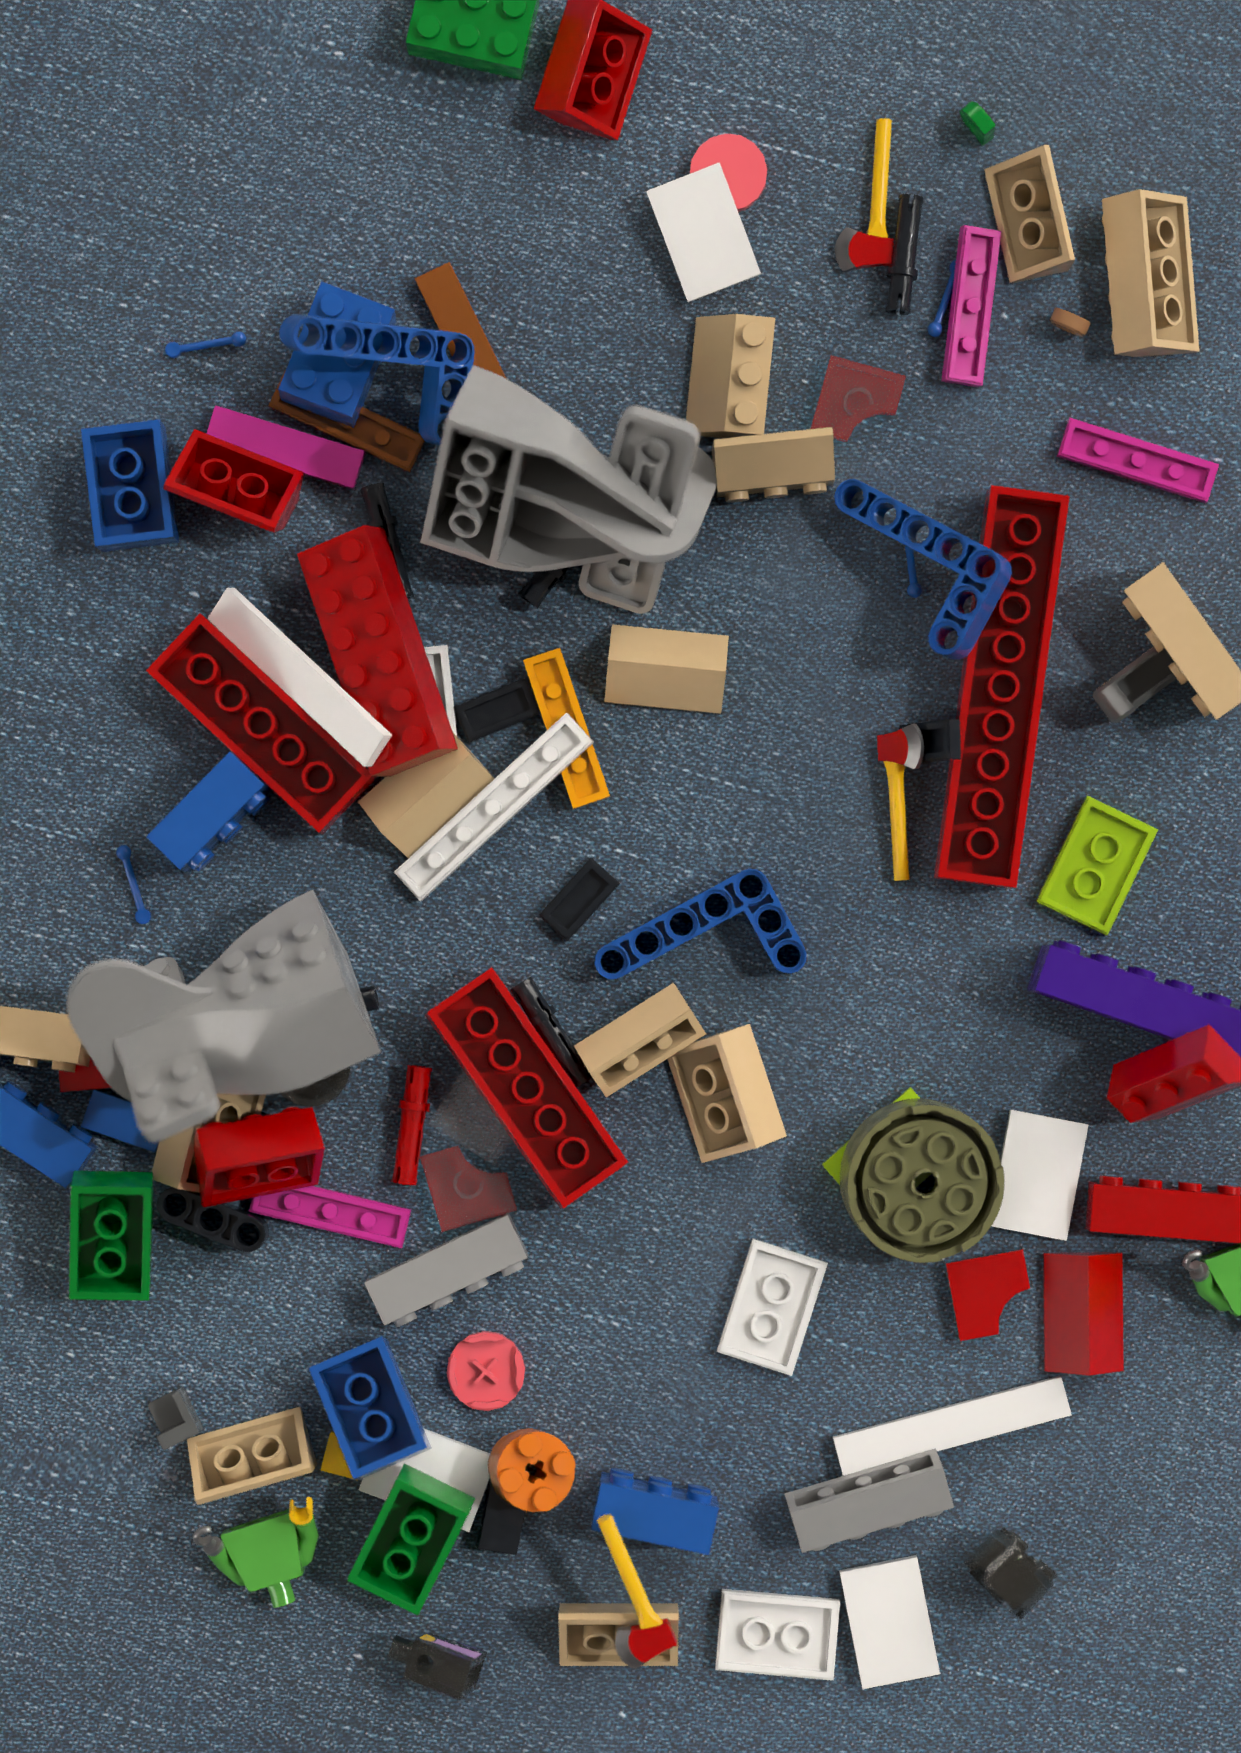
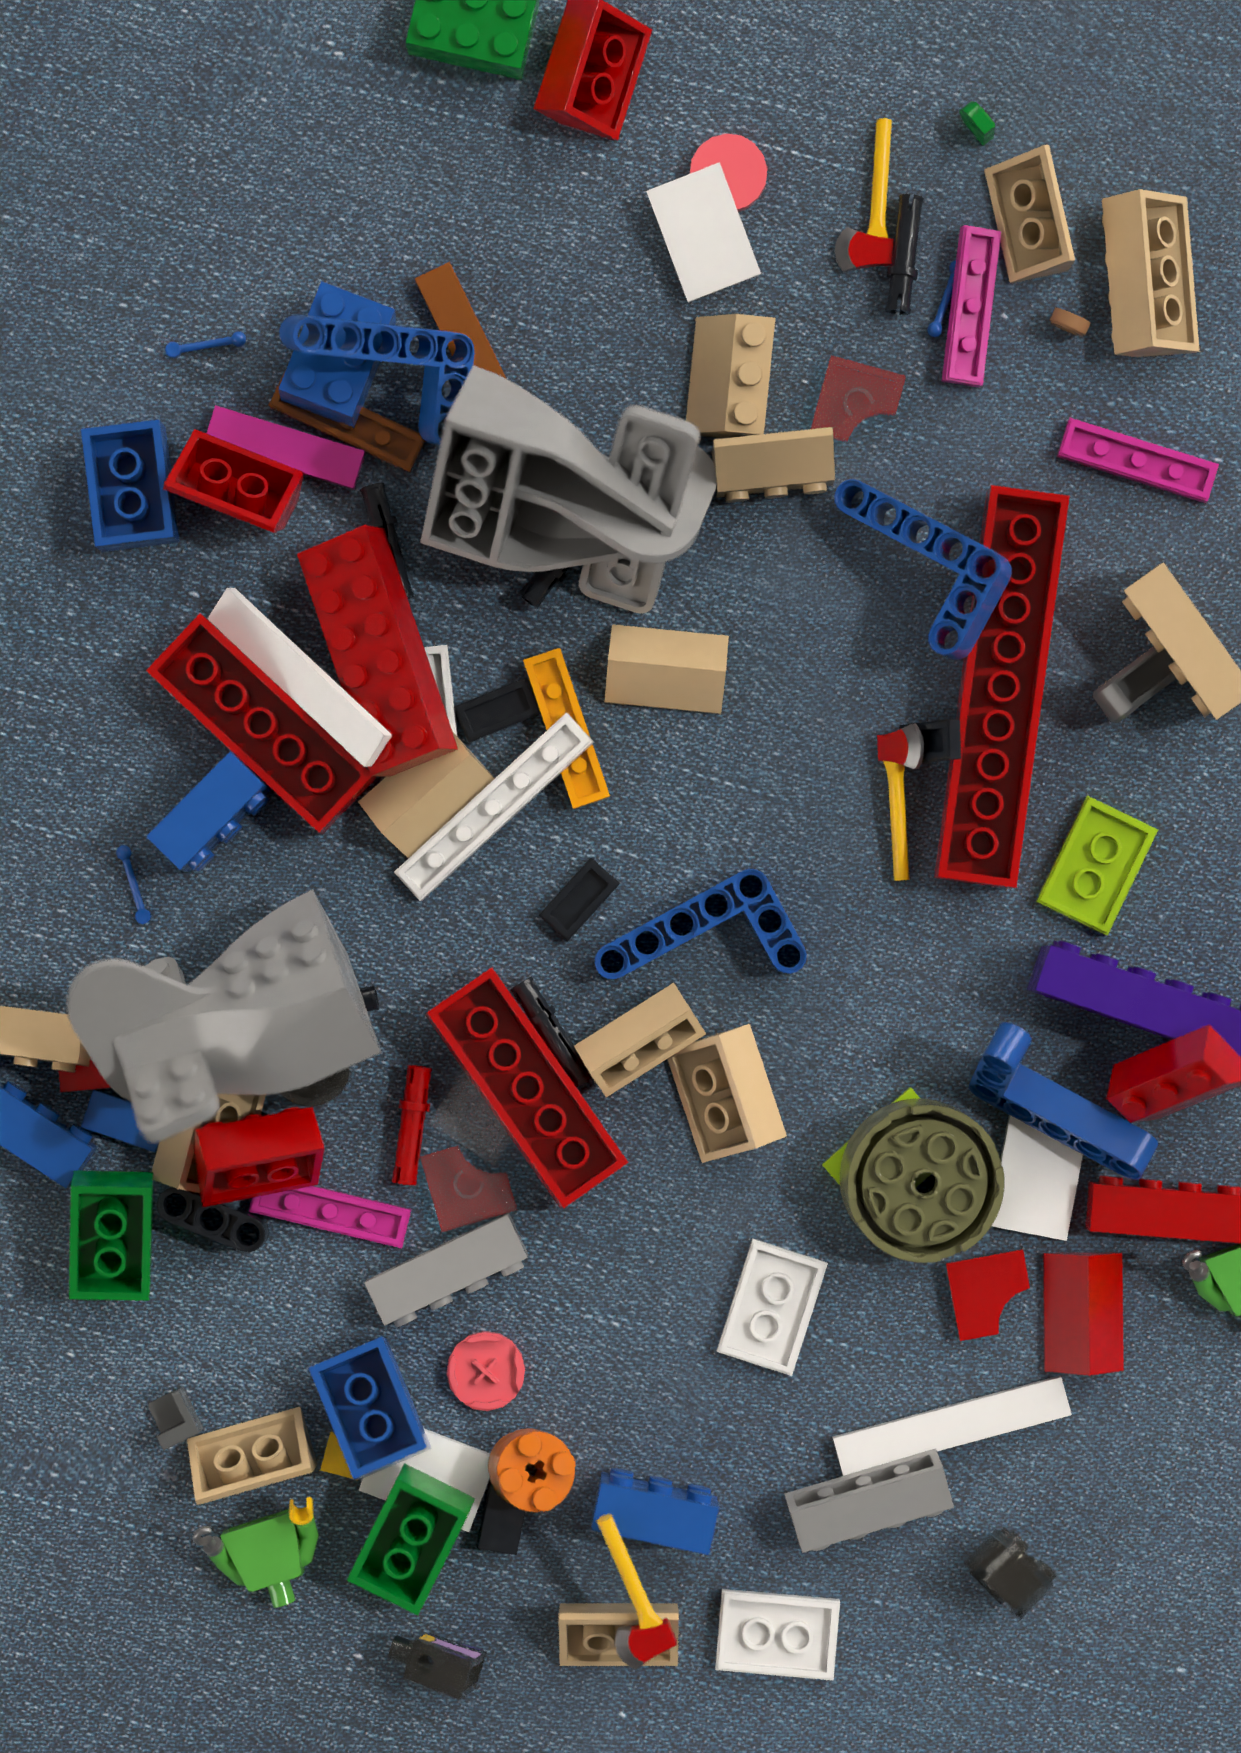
white tile [839,1555,940,1689] -> none
blue hinge [905,545,922,598] -> none
none -> blue beam [969,1022,1158,1180]

